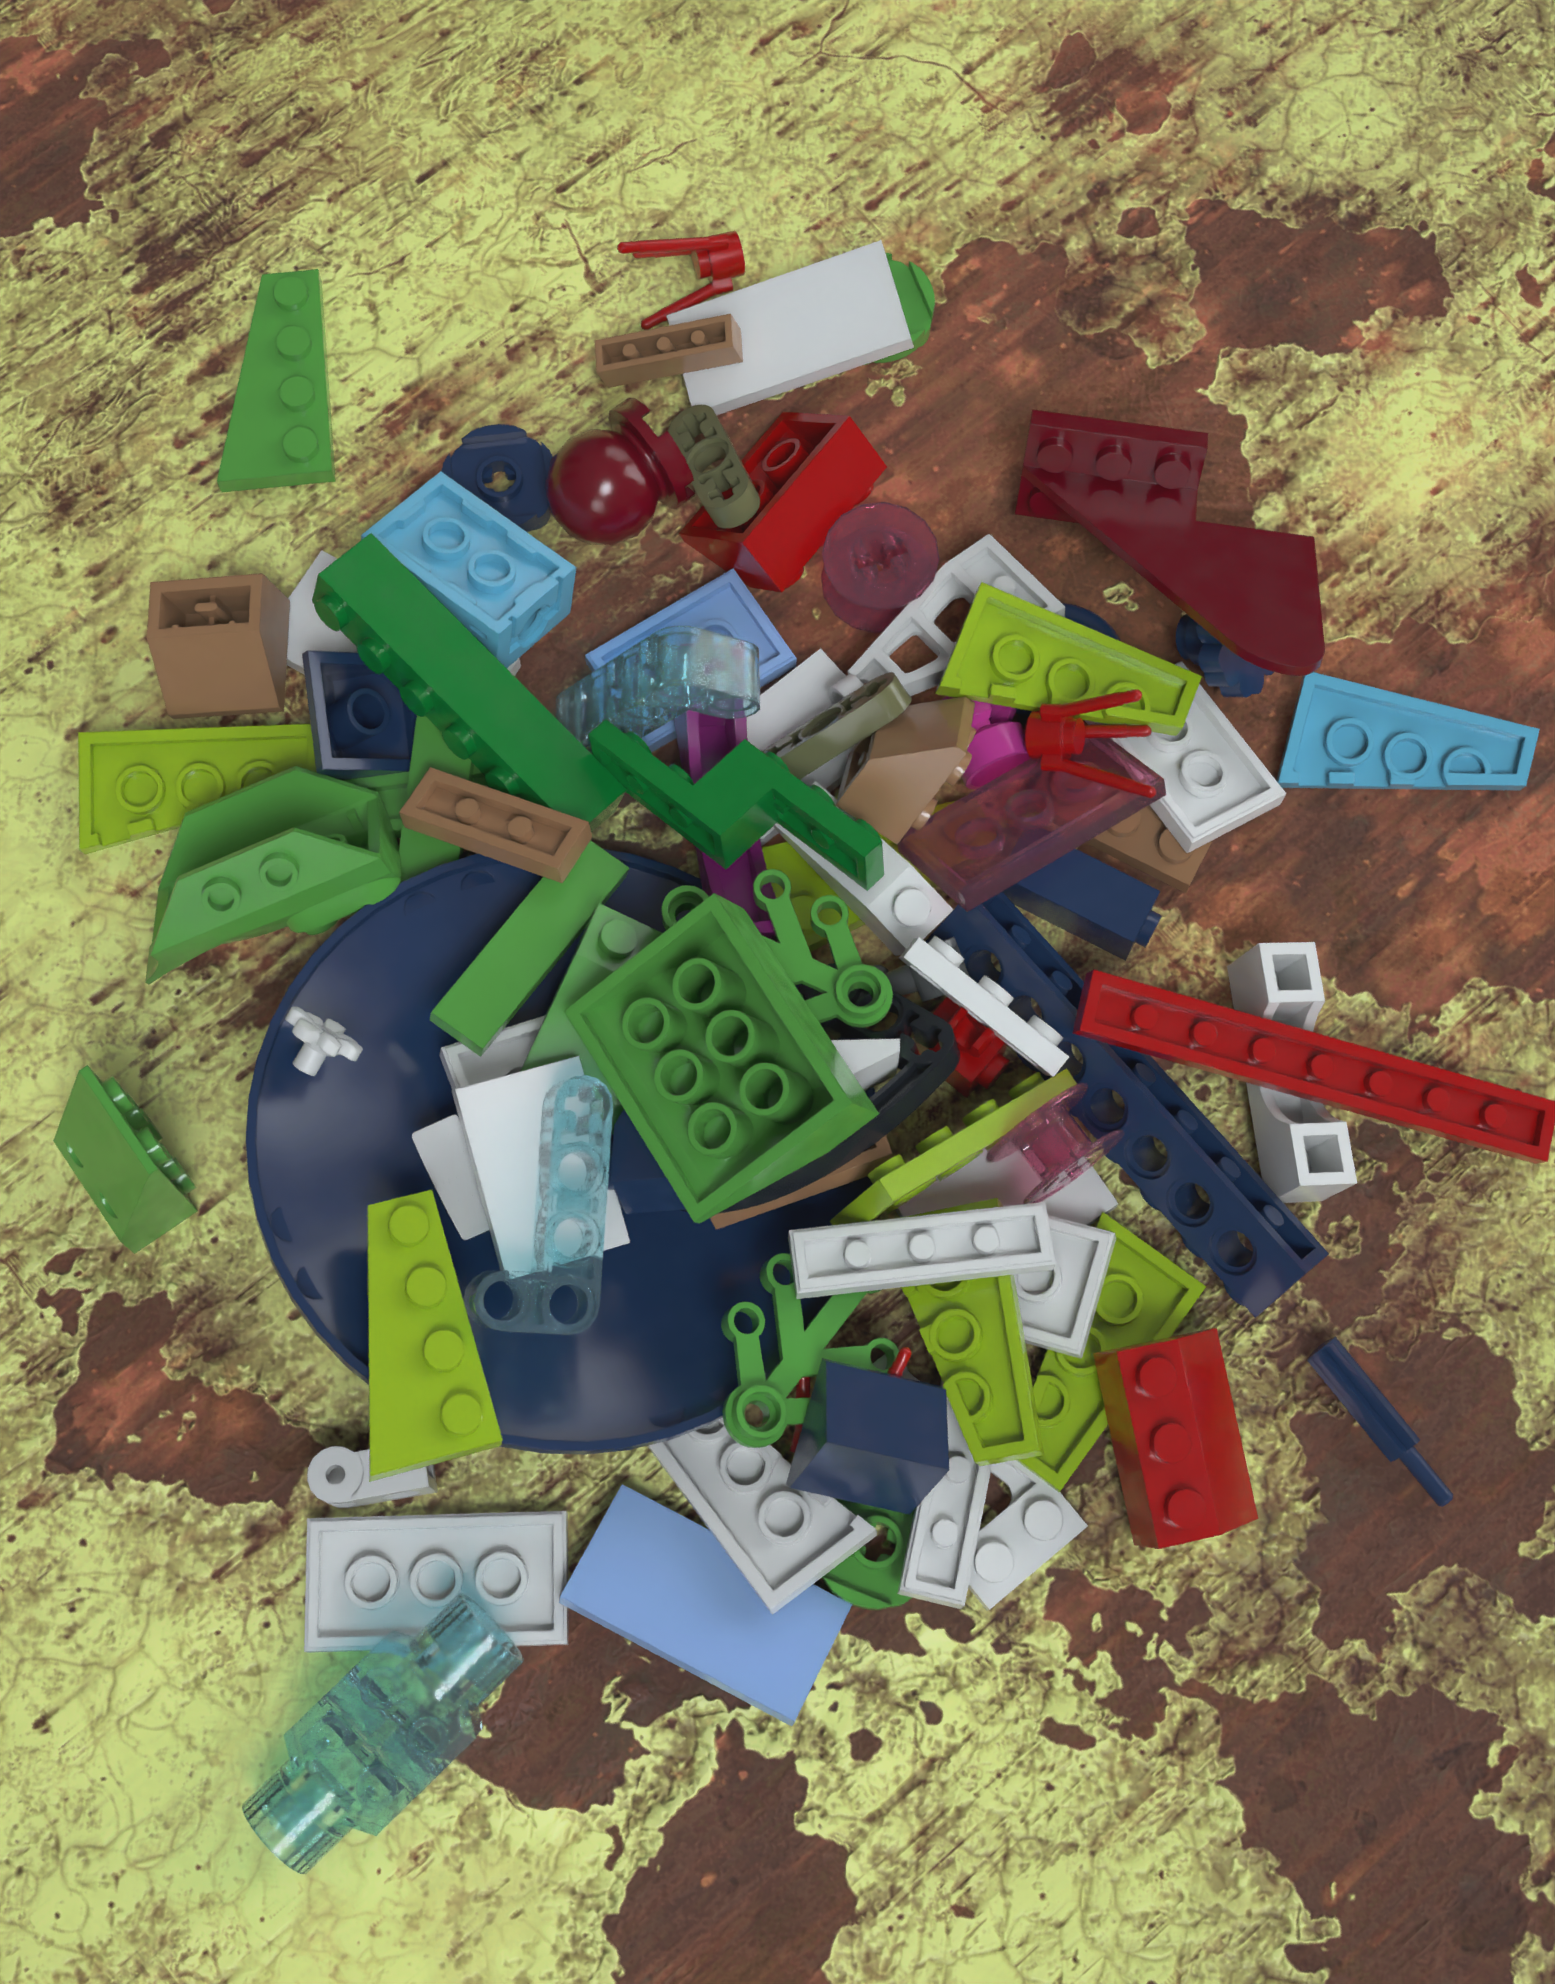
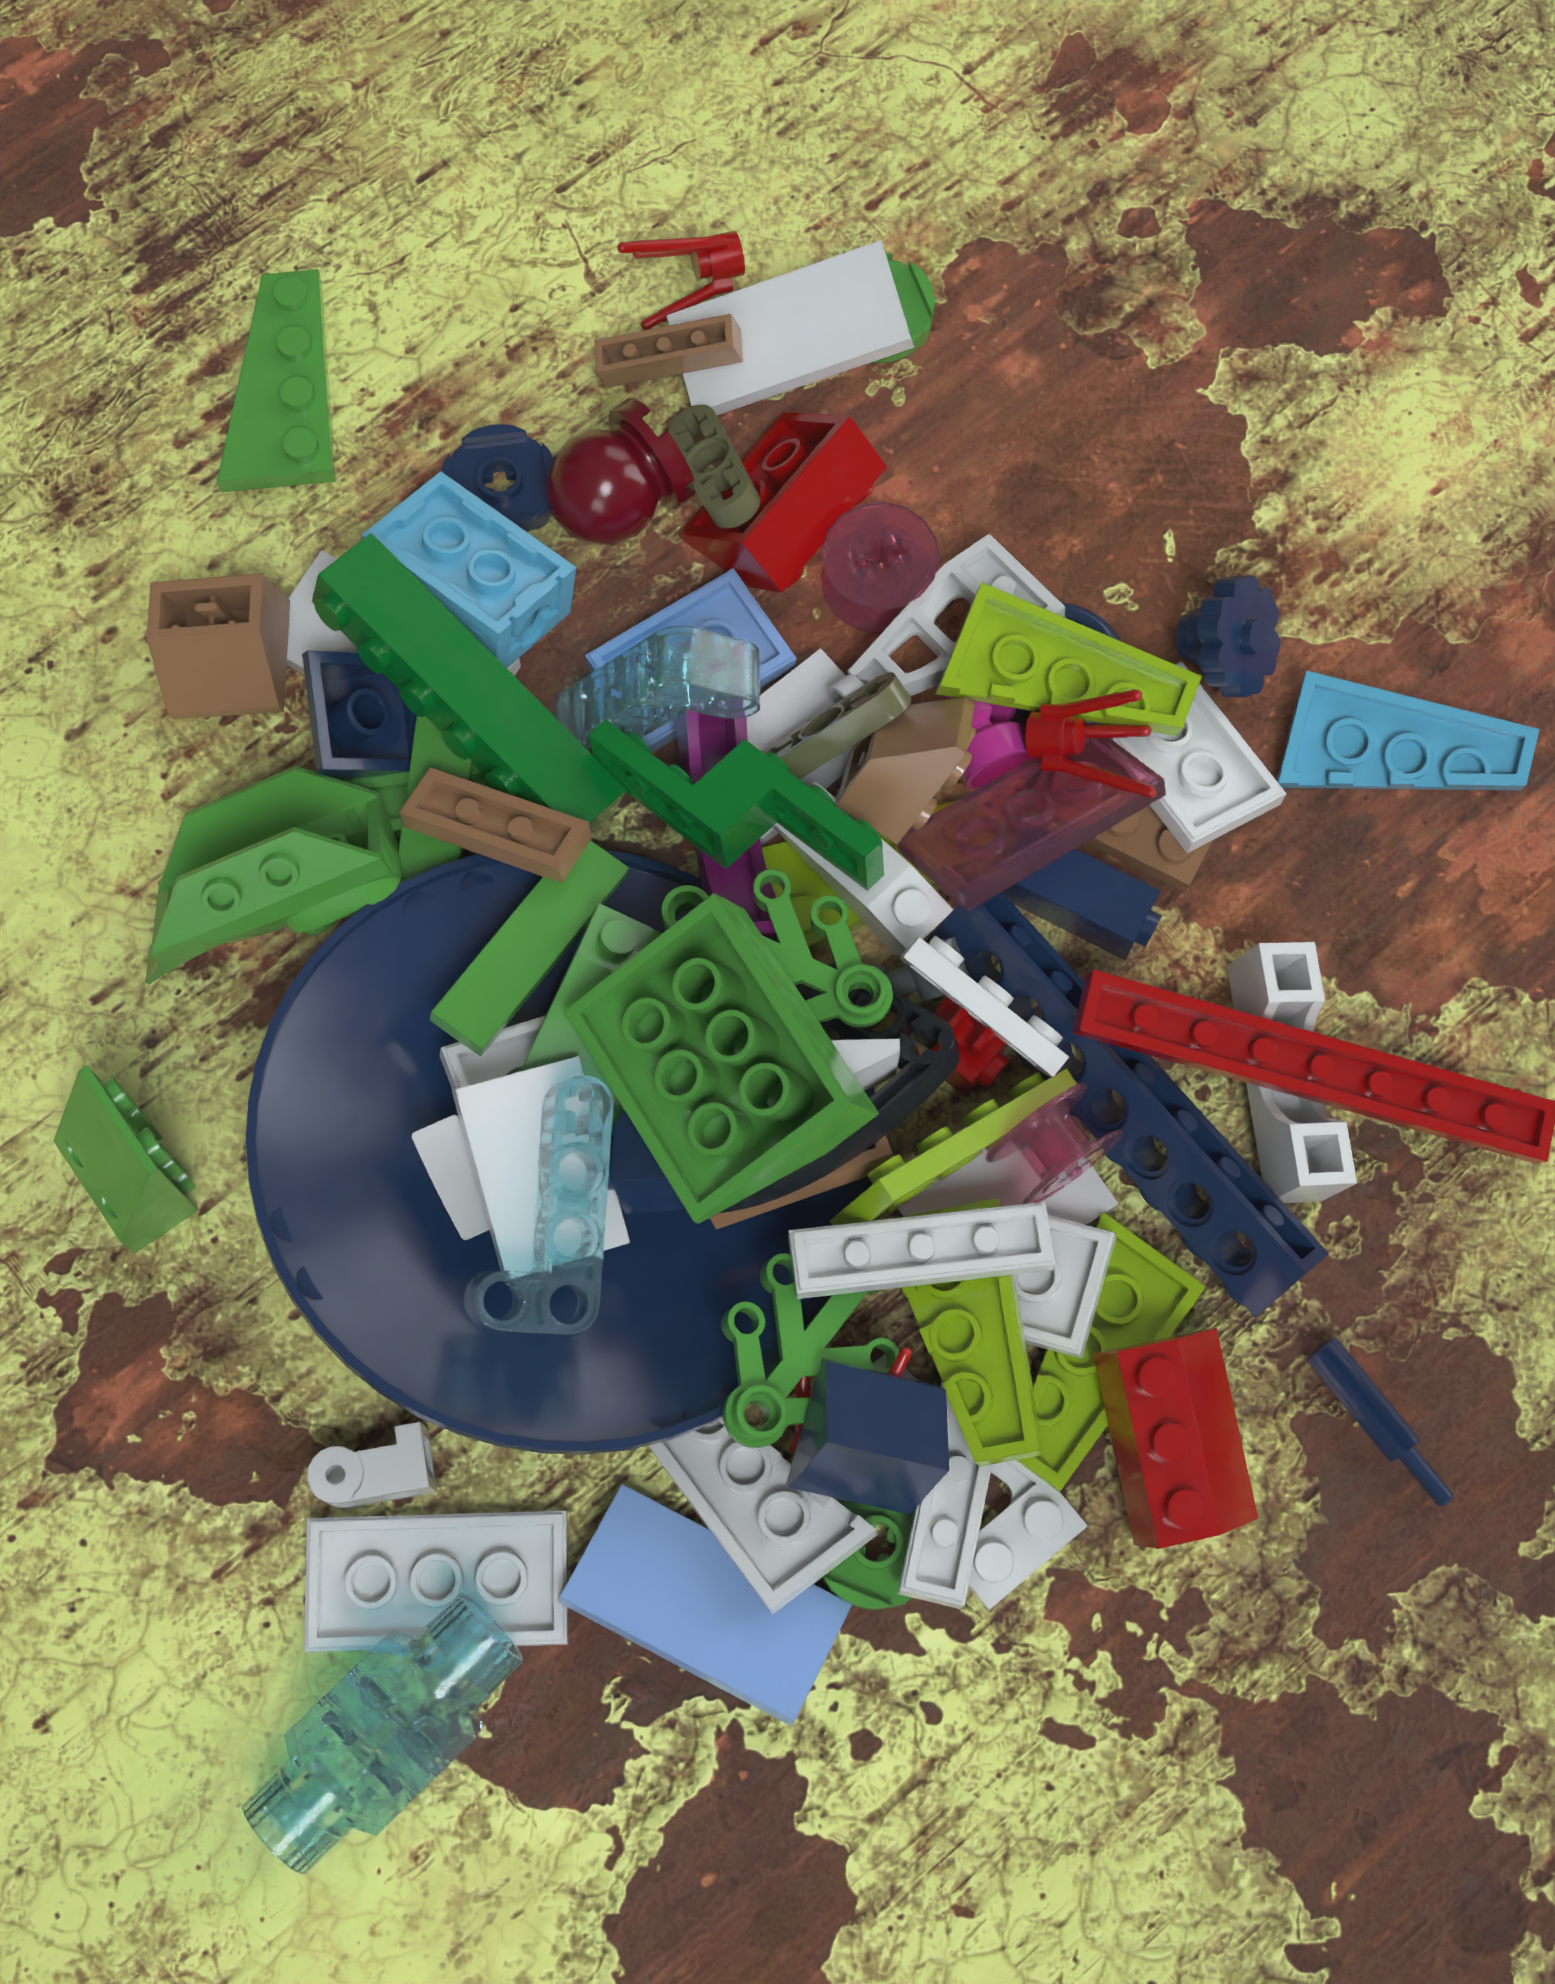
lime wing [78,724,317,854] -> none
white plant [285,1007,363,1076] -> none
lime wing [367,1190,503,1482] -> none
dark red piece [1015,409,1325,676] -> none

